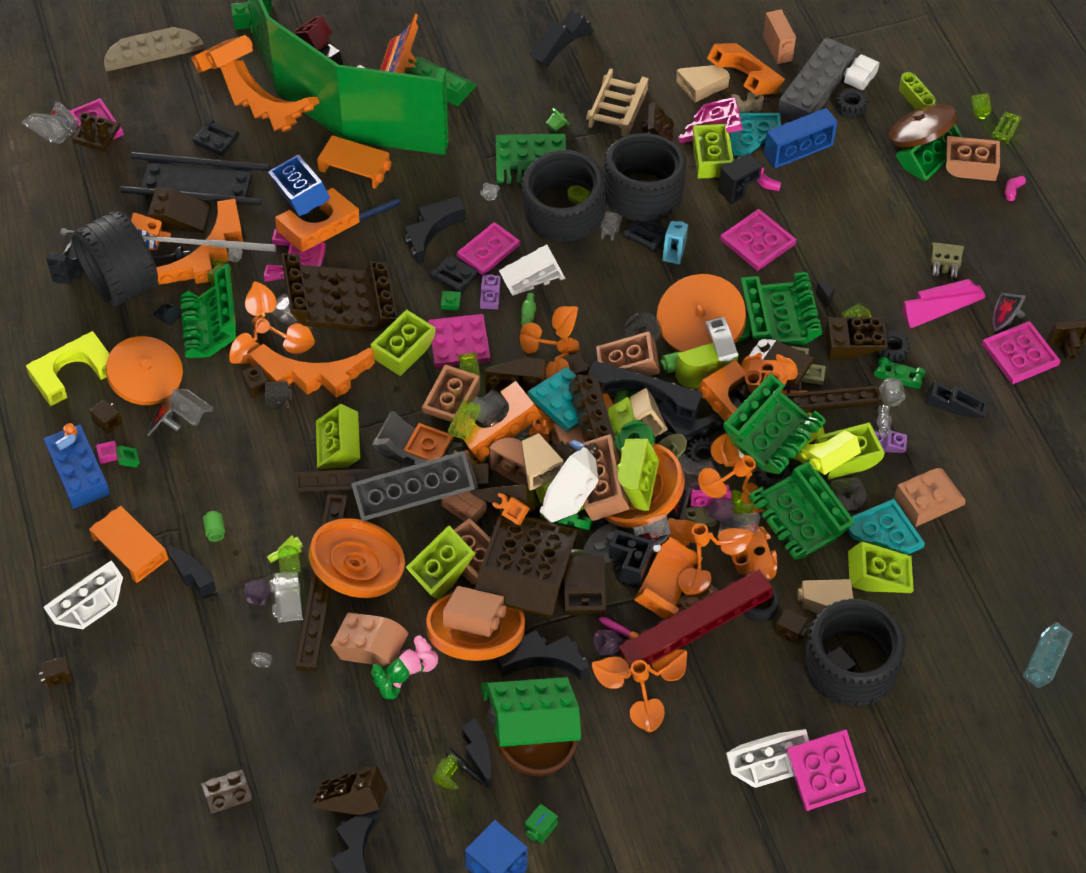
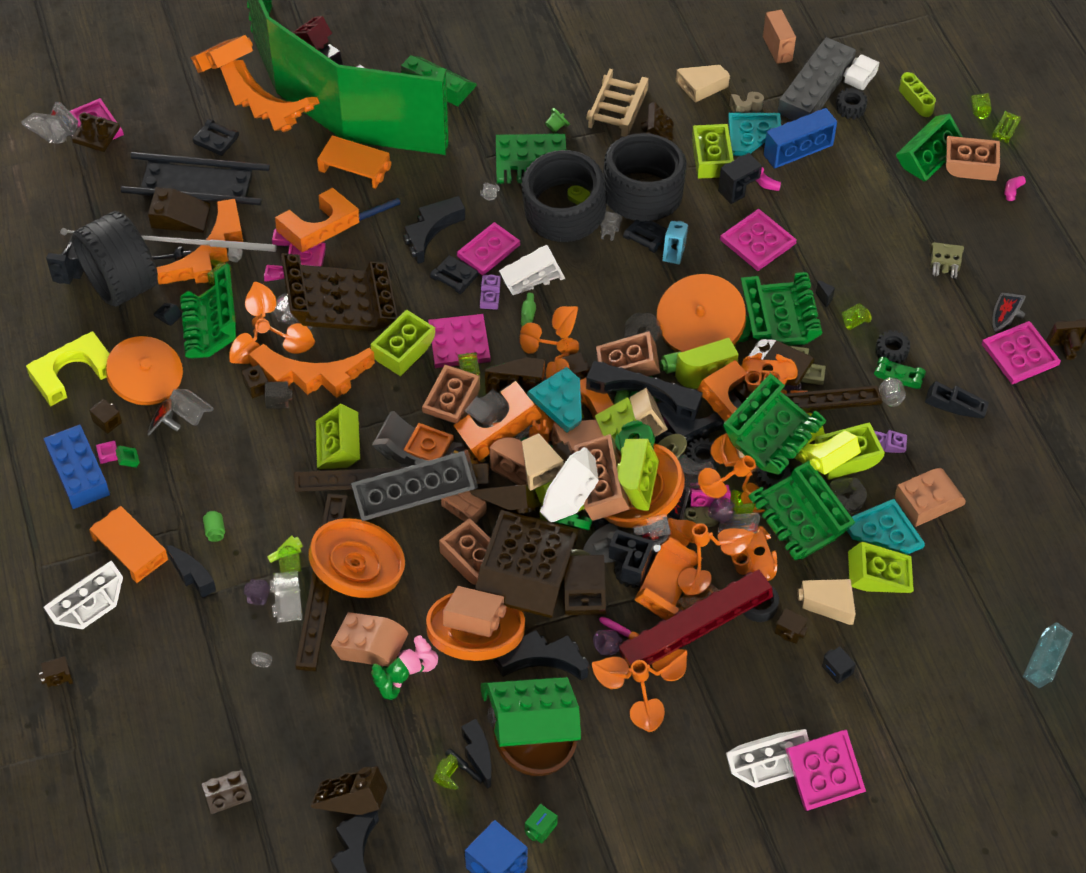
medium blue arm [55,423,77,451] -> none
dark tan plate [104,27,204,72] -> none
orange torso [131,213,171,251] -> none
green brick [231,2,251,30] -> none
blue brick [268,155,330,217] -> none
orange hinge [380,14,418,74] -> none
lime slope [406,525,476,600] -> none
green plate [441,291,461,311] -> none
clear neon green tile [448,400,482,439] -> none
orange plate [493,493,530,525] -> none
black arch [530,11,594,68] -> none
dark brown brick [569,374,615,442] -> none
arm [570,440,599,456] -> none
dark pink wing [678,97,743,144] -> none
light grey slope [705,317,738,361] -> none
orange arch [707,43,785,95] -> none
black tyre [804,599,906,707] -> none
dark brown slope [825,317,888,360] -> none
clear pin [877,405,892,437] -> none
reddish brown dish [889,104,957,148] -> none
dark pink wedge [901,279,985,328] -> none

